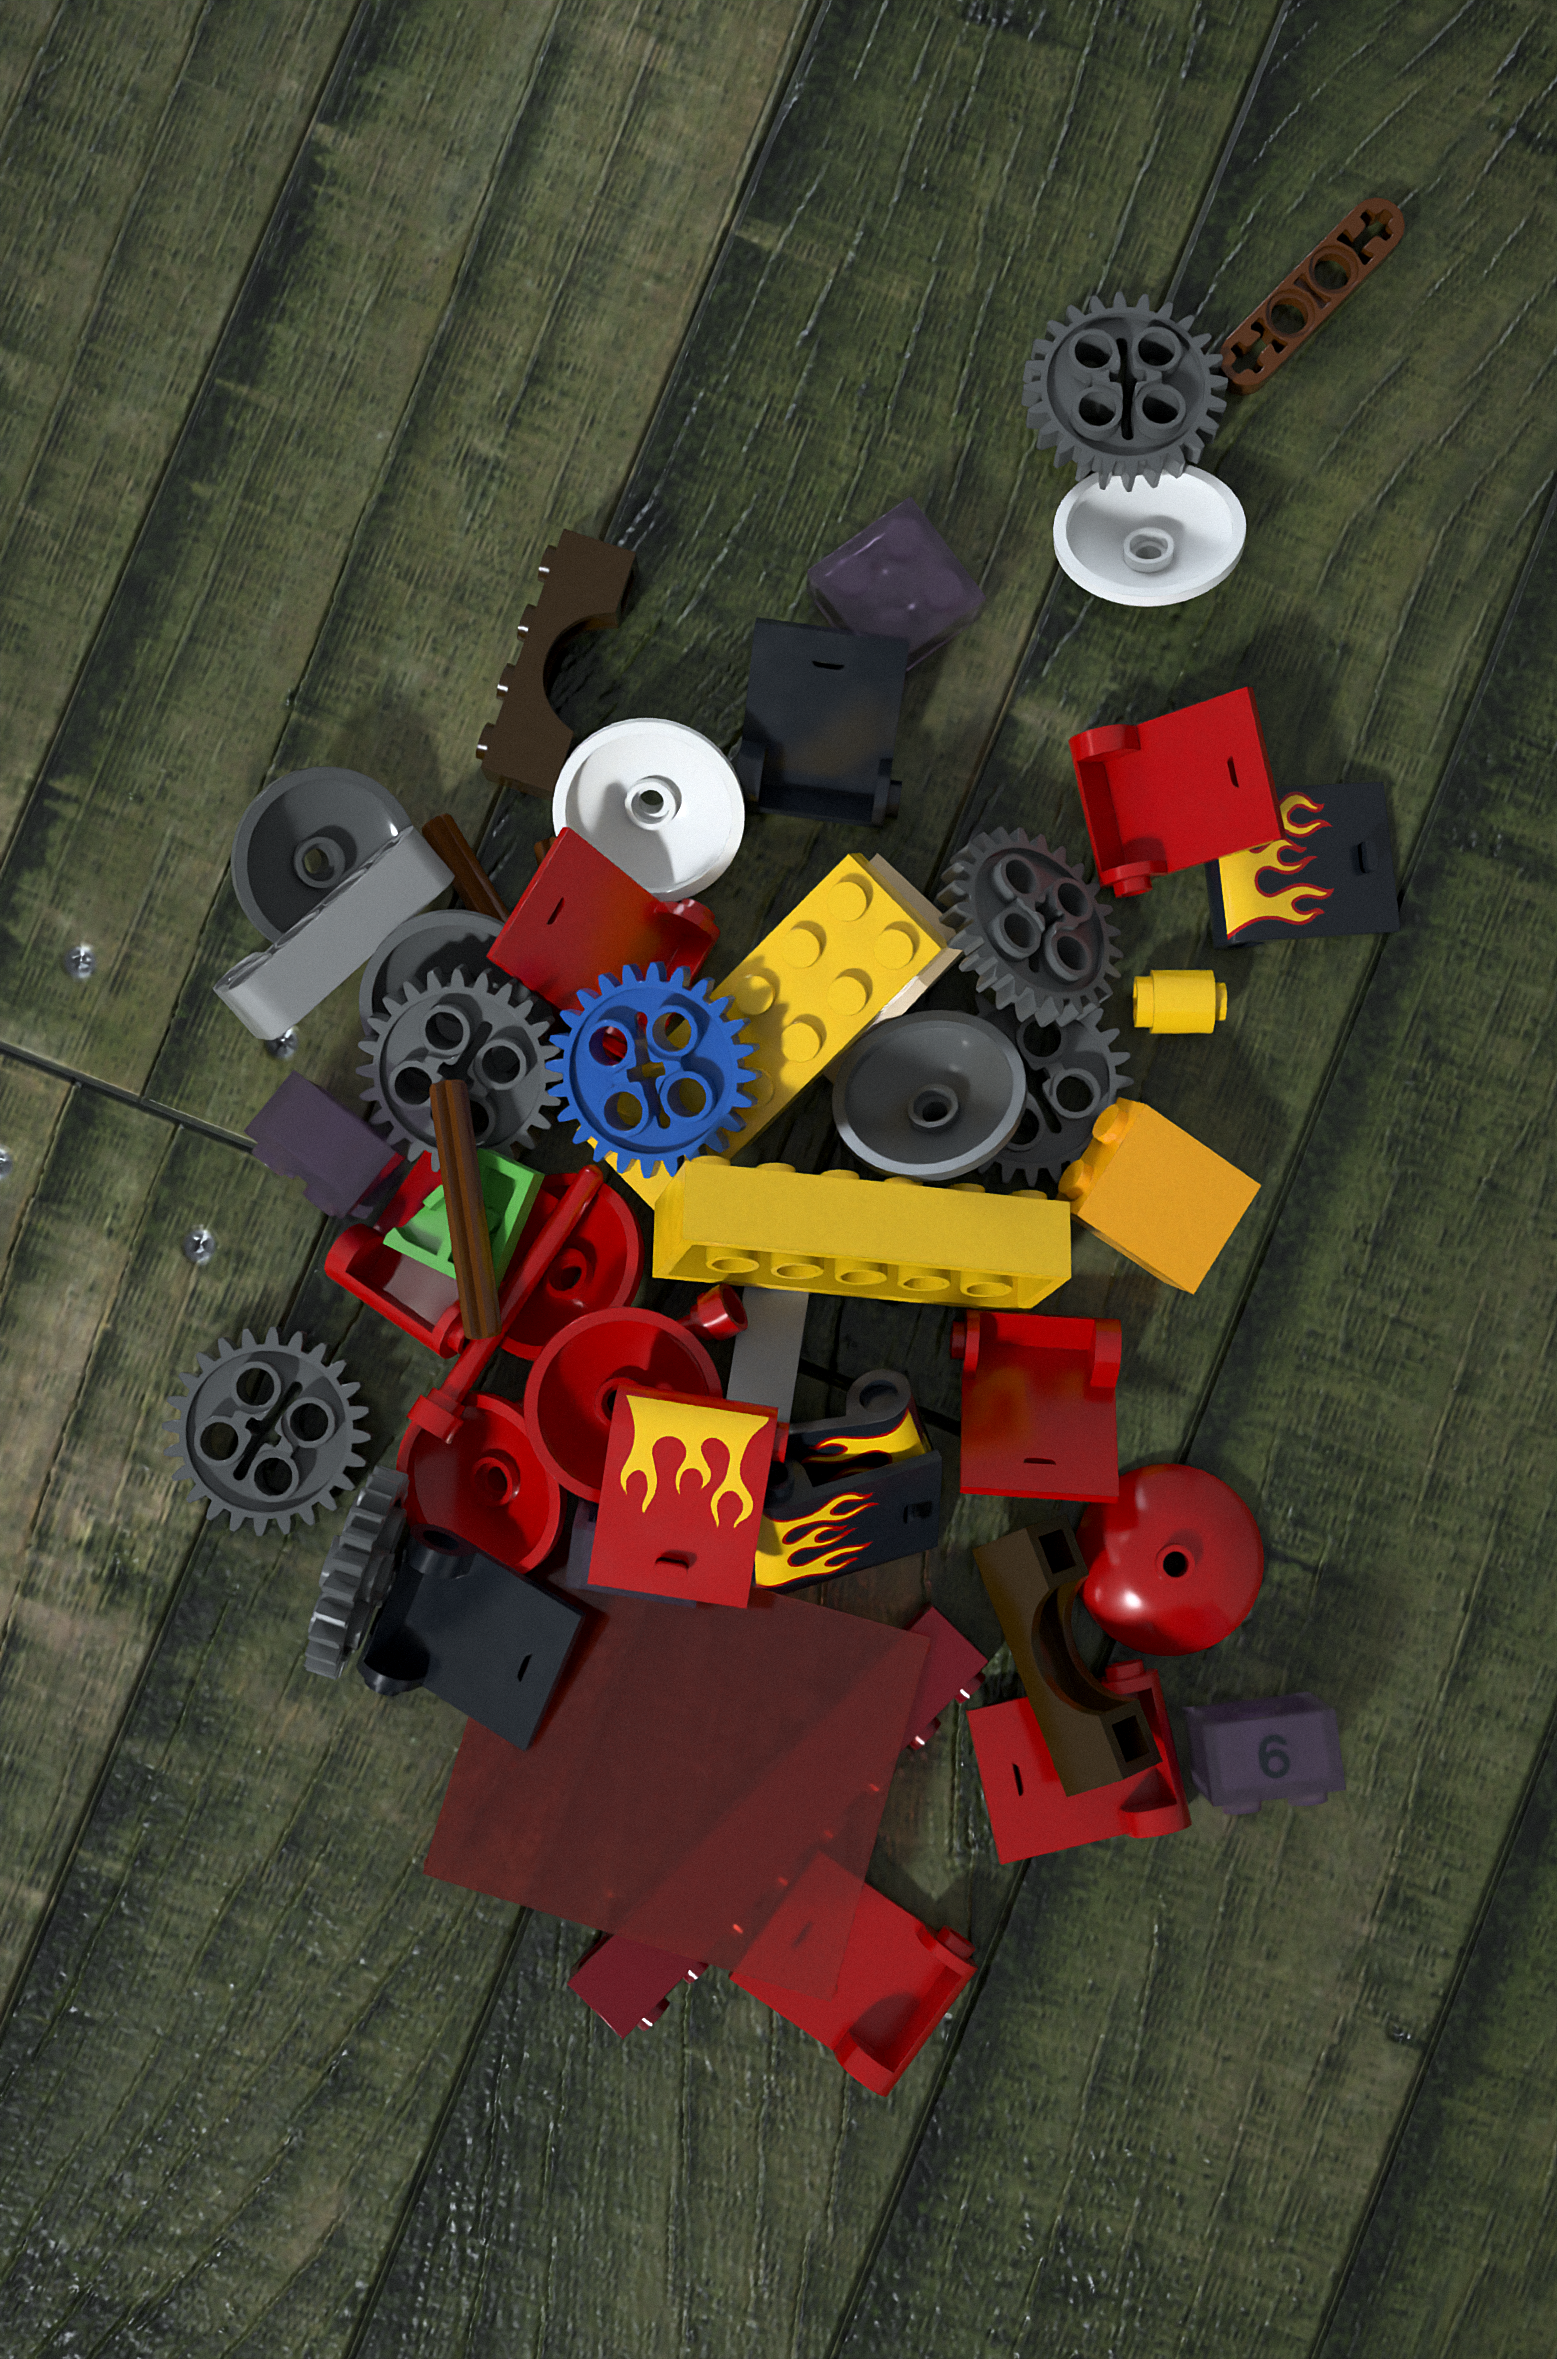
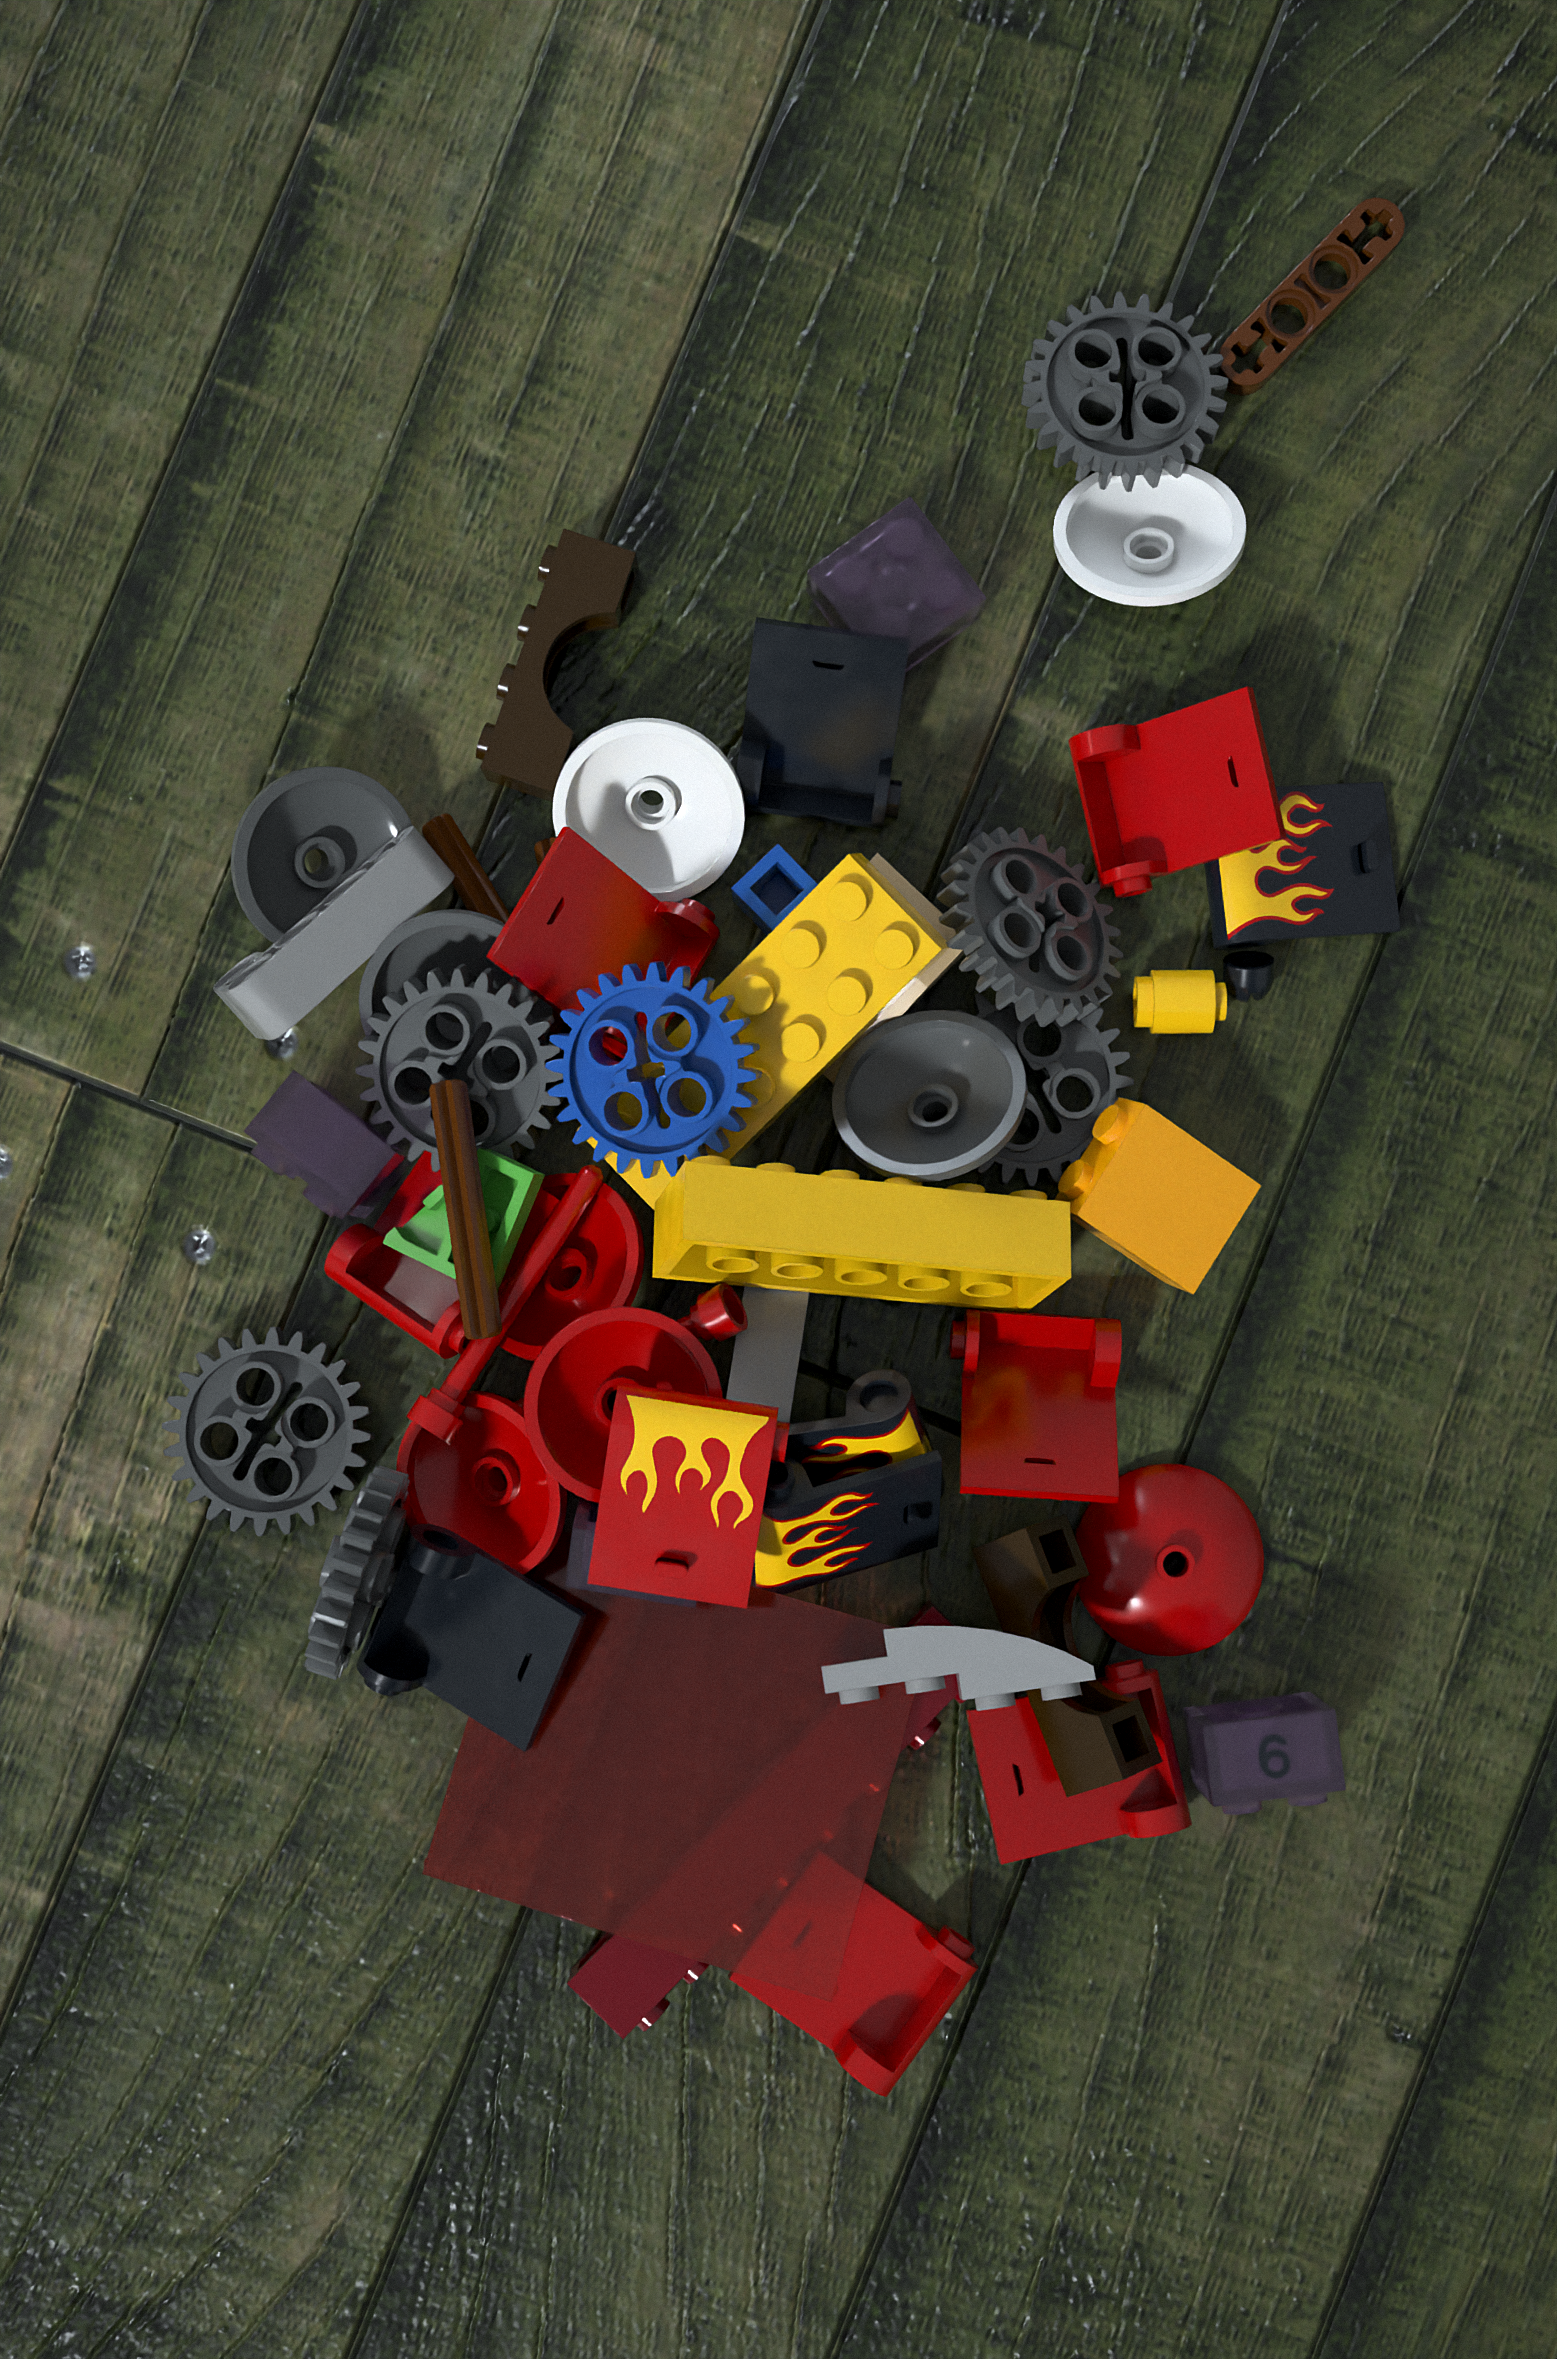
none -> blue brick [731,844,818,936]
none -> light grey slope [821,1626,1096,1711]
none -> black hinge [1223,951,1275,1002]

